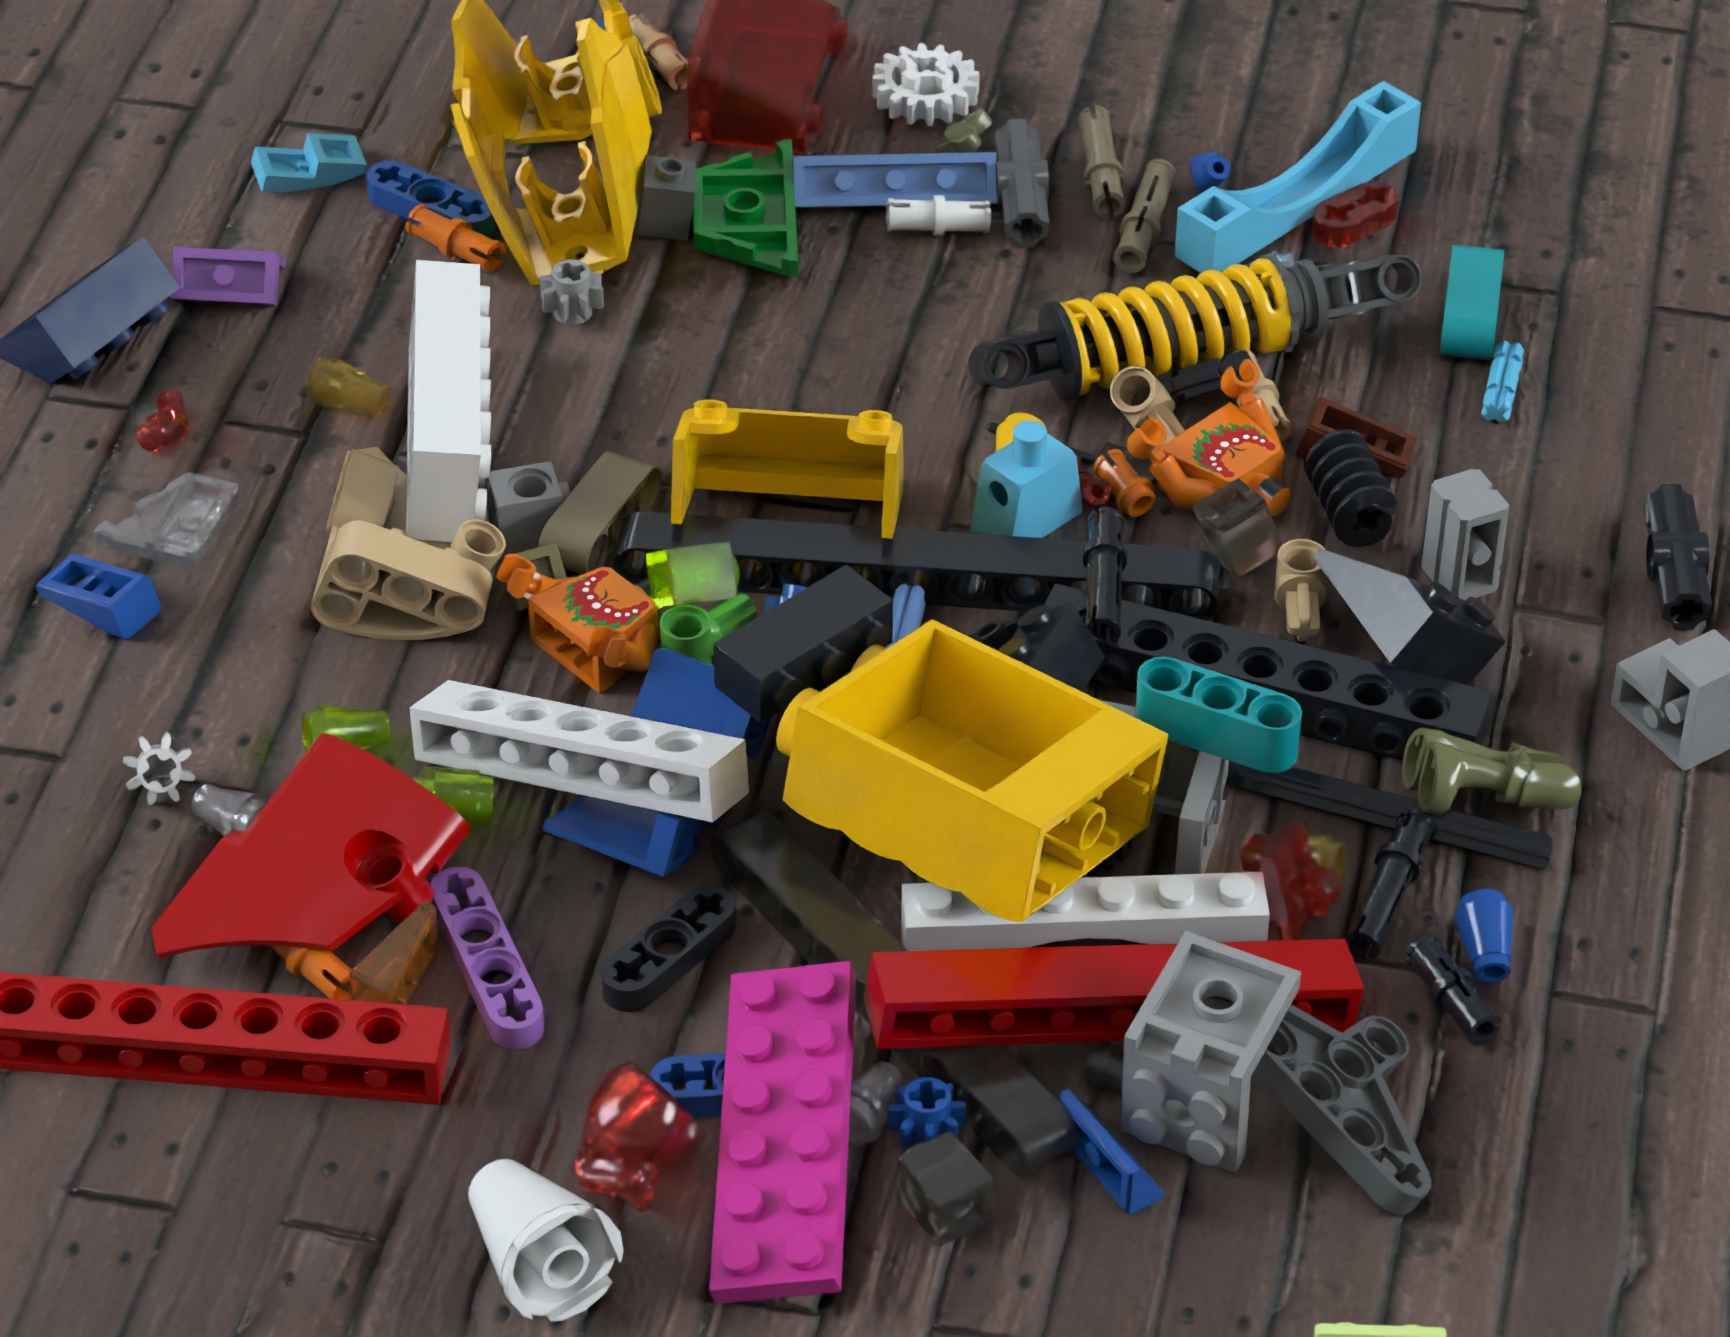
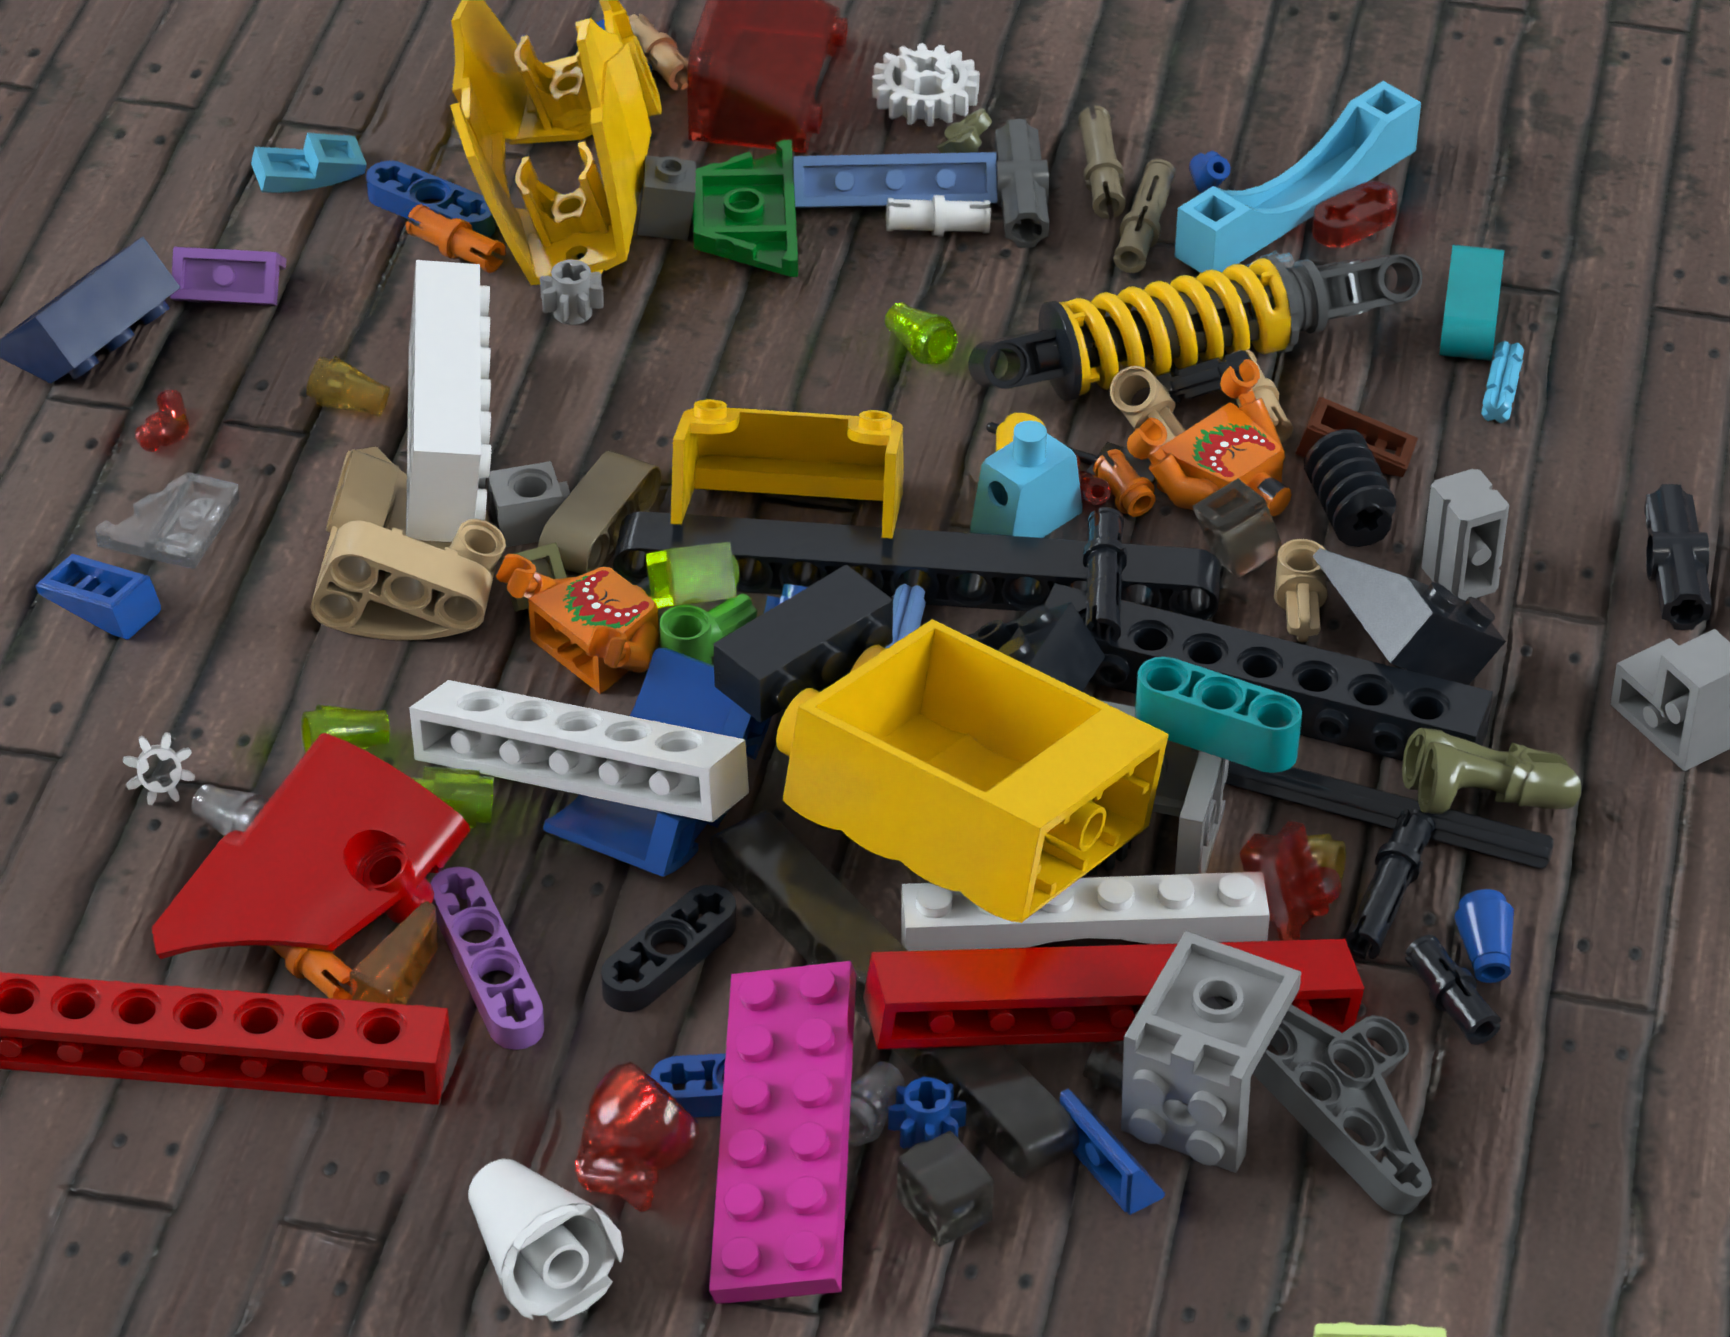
none -> clear neon green cone [885,302,957,365]

